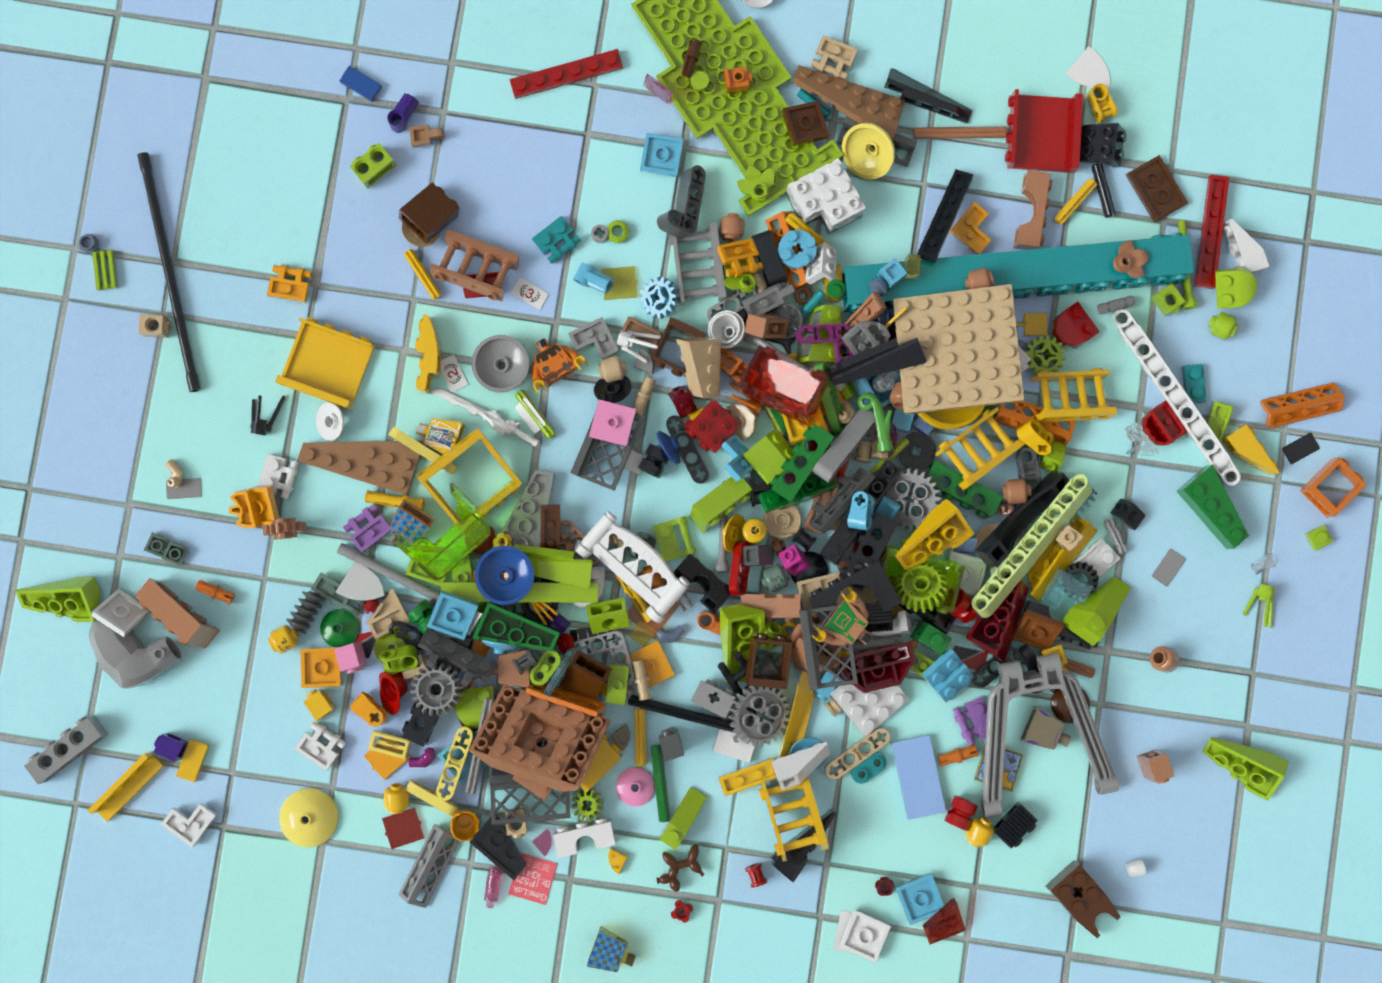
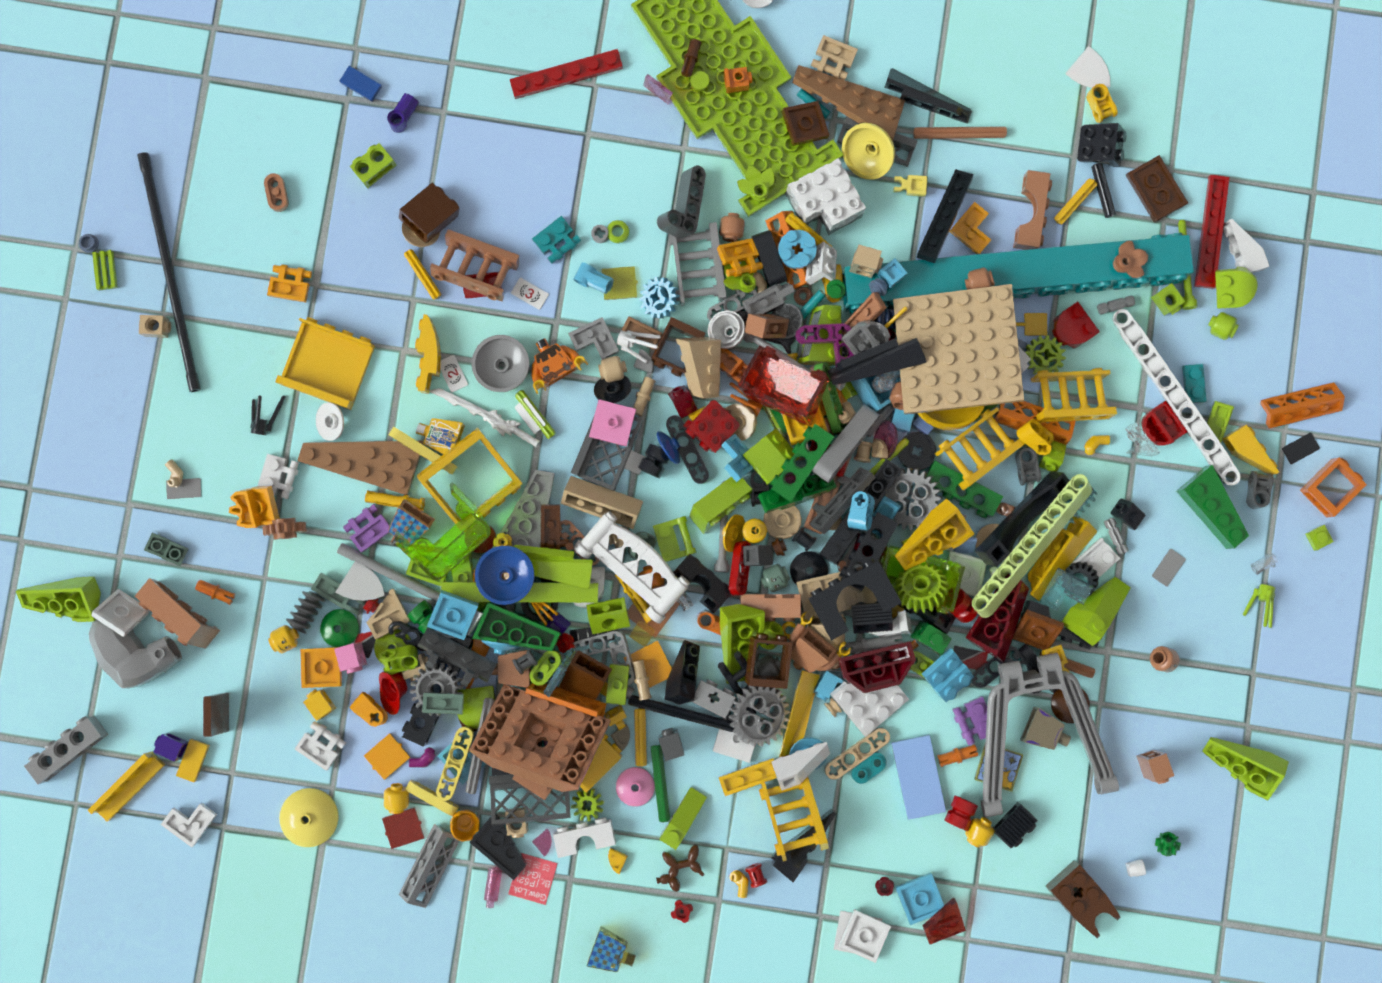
light yellow tile [368,730,411,759] -> none
medium nougat plate [409,125,445,148] -> none
medium azure plate [640,133,684,177] -> none
sand blue arm [655,625,685,643] -> none
dark pink brick [778,544,811,576] -> none
dark grey fence [799,605,858,691] -> none
torso [812,587,873,646] -> none
bright green plant [857,393,894,453] -> none
clear yellow piece [904,254,921,278] -> none
nougat head [1002,479,1031,504] -> none
red panel [1005,89,1083,173] -> none
tan bracket [1055,525,1083,551] -> none
none -> tile [203,693,229,737]
none -> nougat plate [264,173,289,212]
none -> sand green plate [422,692,464,715]
none -> tan brick [561,476,643,529]
none -> yellow tile [604,705,627,730]
none -> black slope [664,640,700,705]
none -> yellow arm [729,870,749,898]
none -> tan brick [849,245,883,278]
none -> light yellow plate [893,175,927,197]
none -> yellow arm [1084,435,1110,455]
none -> green gear [1155,832,1181,856]
none -> dark grey piece [1246,471,1274,509]

